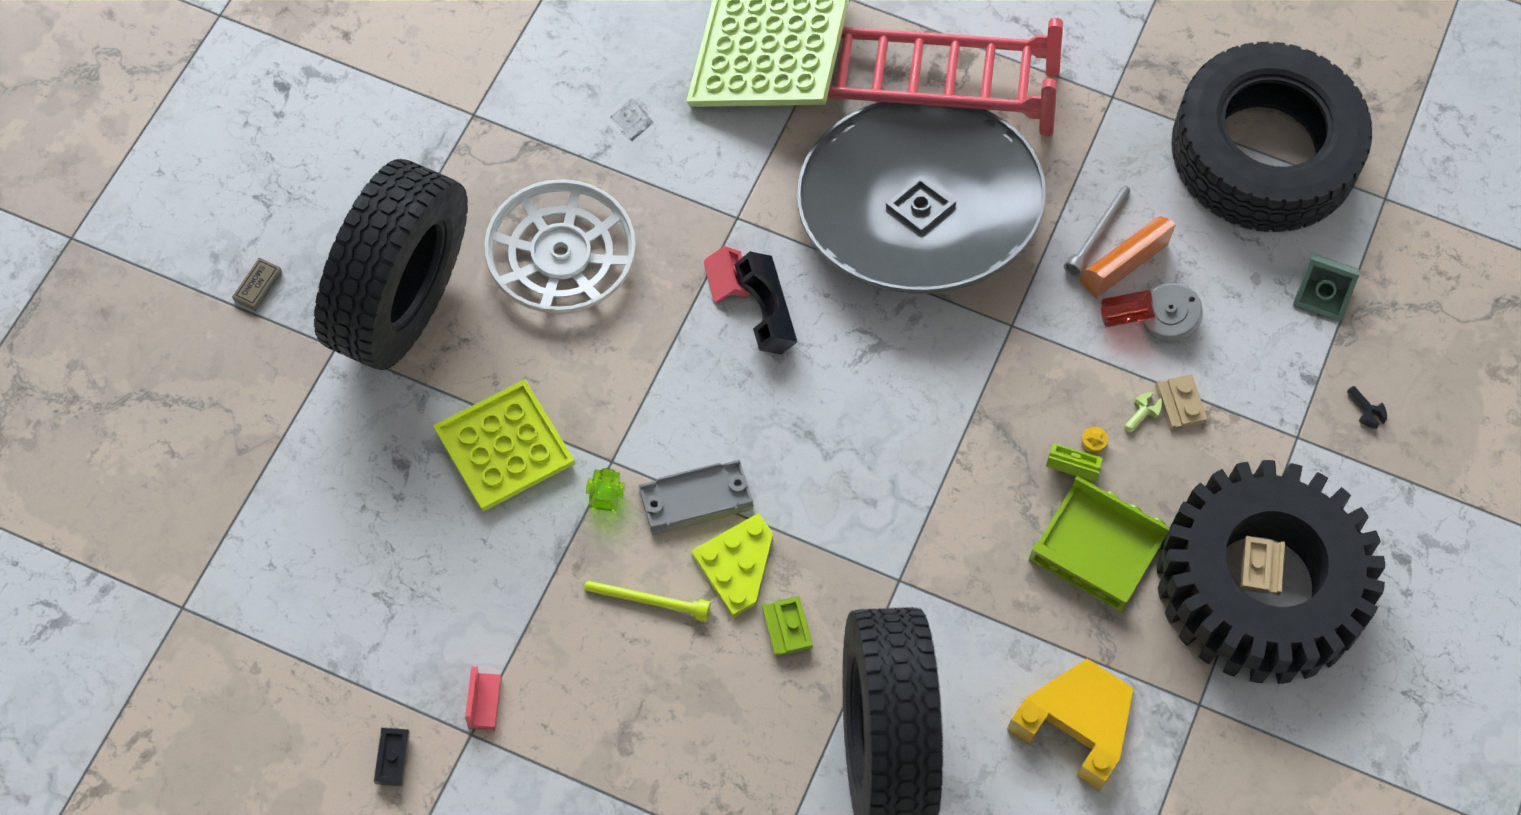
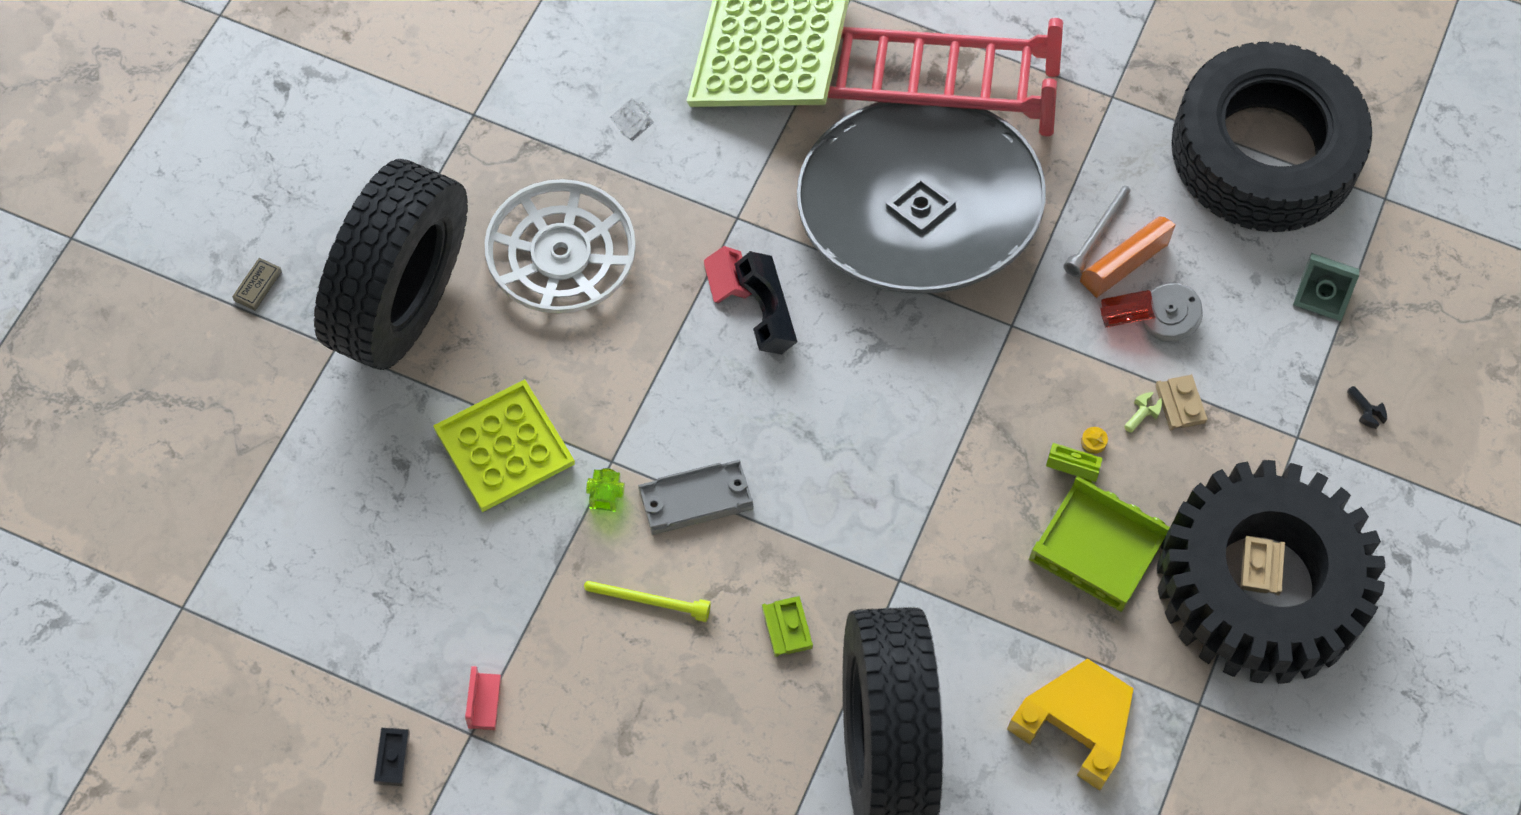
neon yellow plate [691,513,773,618] -> none

